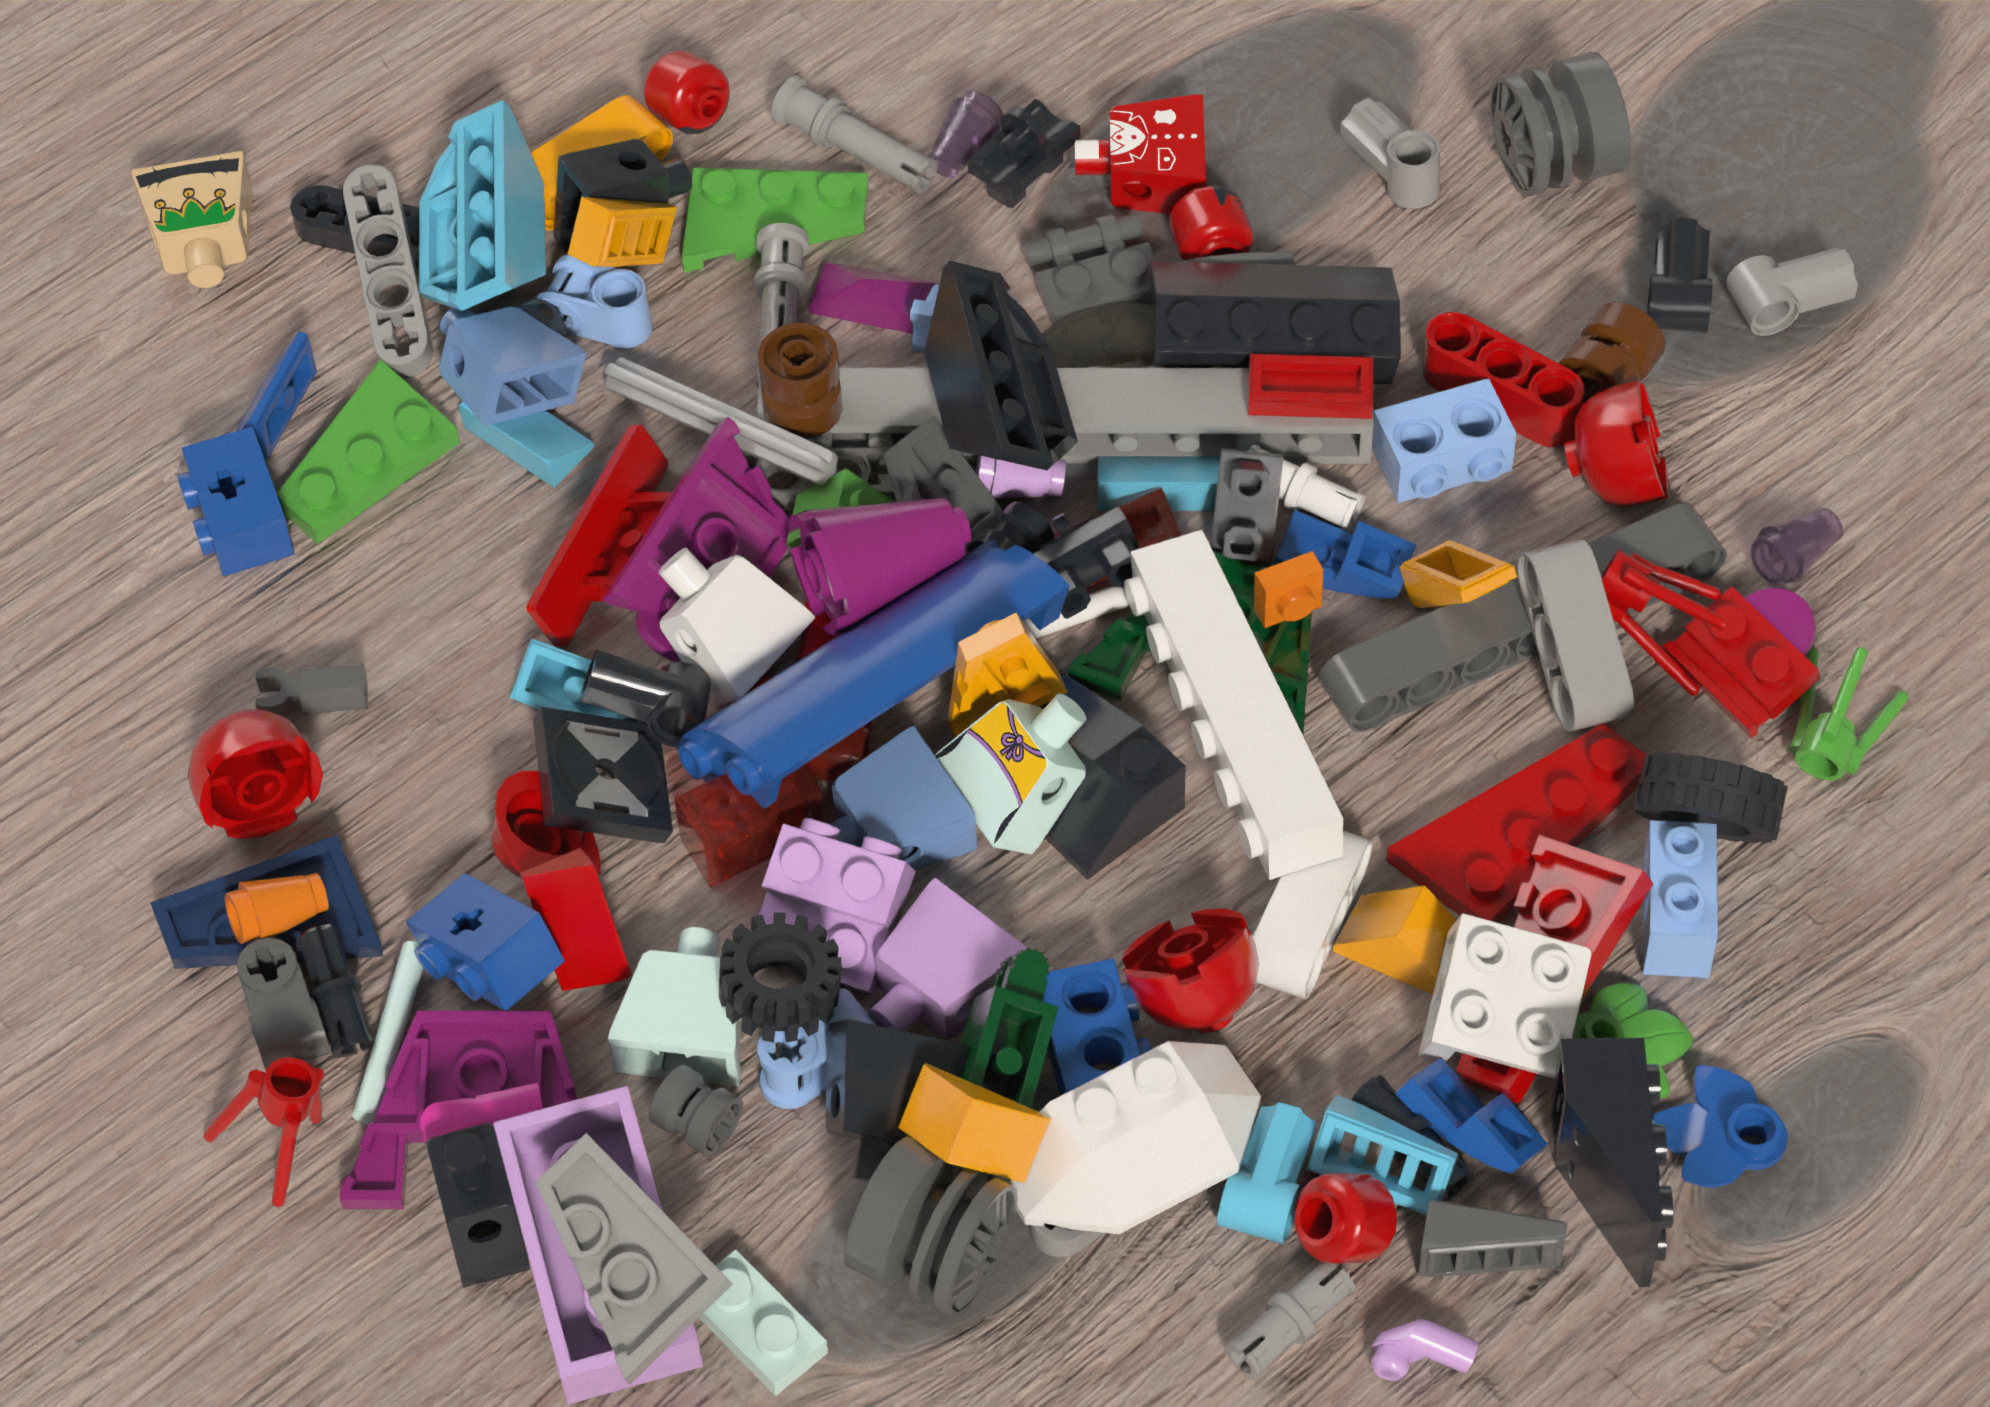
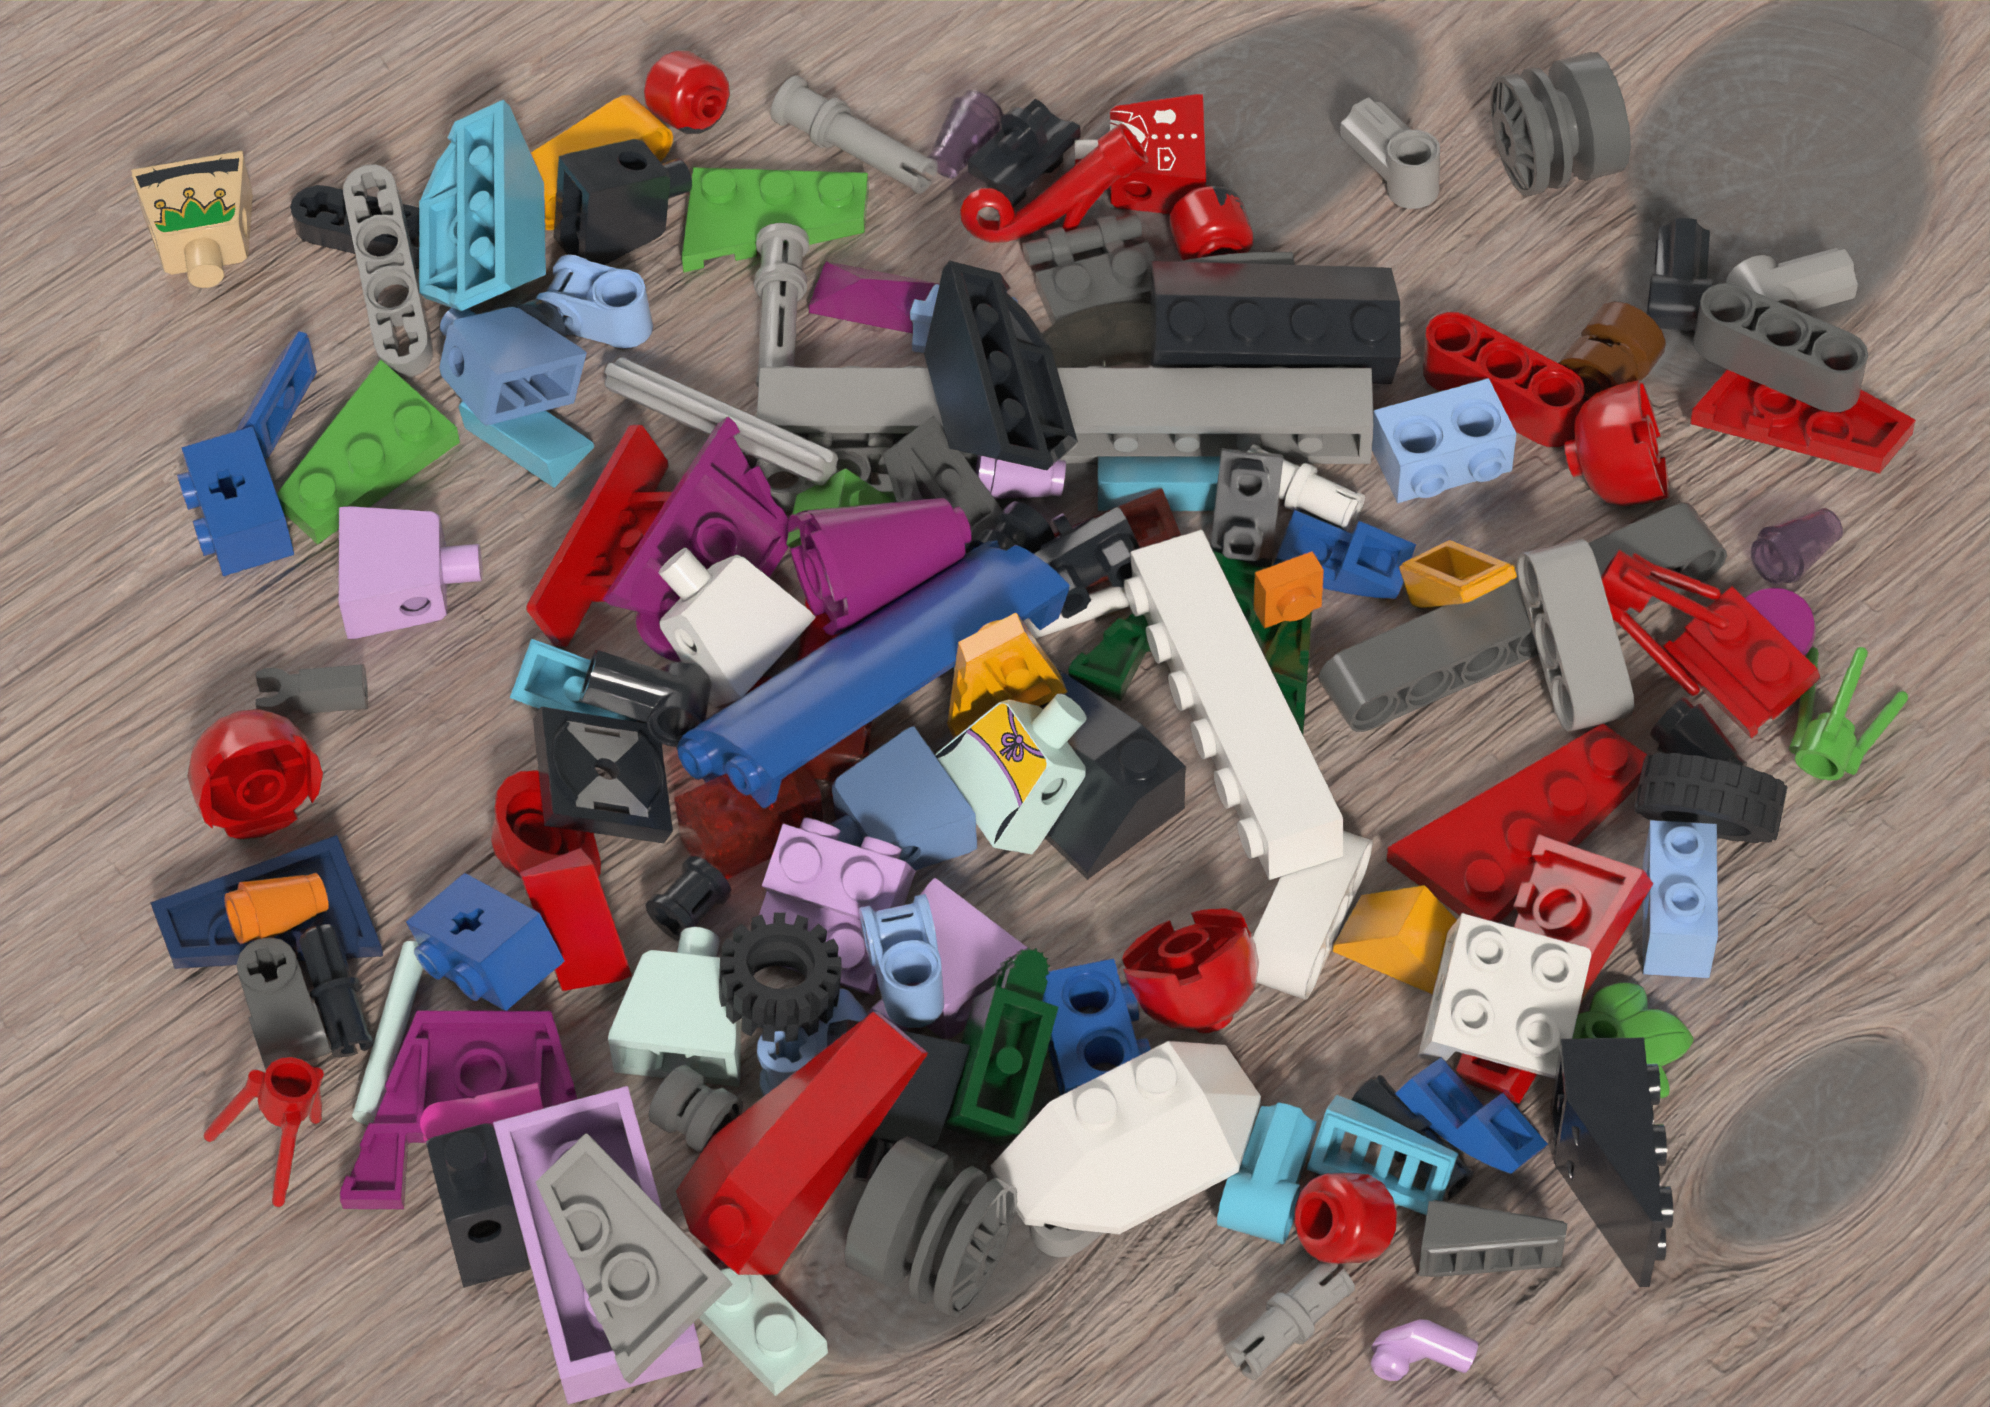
light orange slope [568,197,677,267] -> none
reddish brown wheel [757,322,843,439] -> none
light orange slope [898,1063,1052,1183] -> none
red tile [1248,354,1373,419] -> none
blue plate [1654,1065,1788,1188] -> none
none -> lavender torso [339,506,483,639]
none -> black bush [645,856,732,941]
none -> red wedge [676,1012,928,1275]
none -> light blue piece [859,894,944,1028]
none -> red plant [960,123,1148,243]
none -> black cone [1650,698,1747,766]
none -> red wing [1690,369,1916,474]
none -> dark grey beam [1694,283,1868,412]

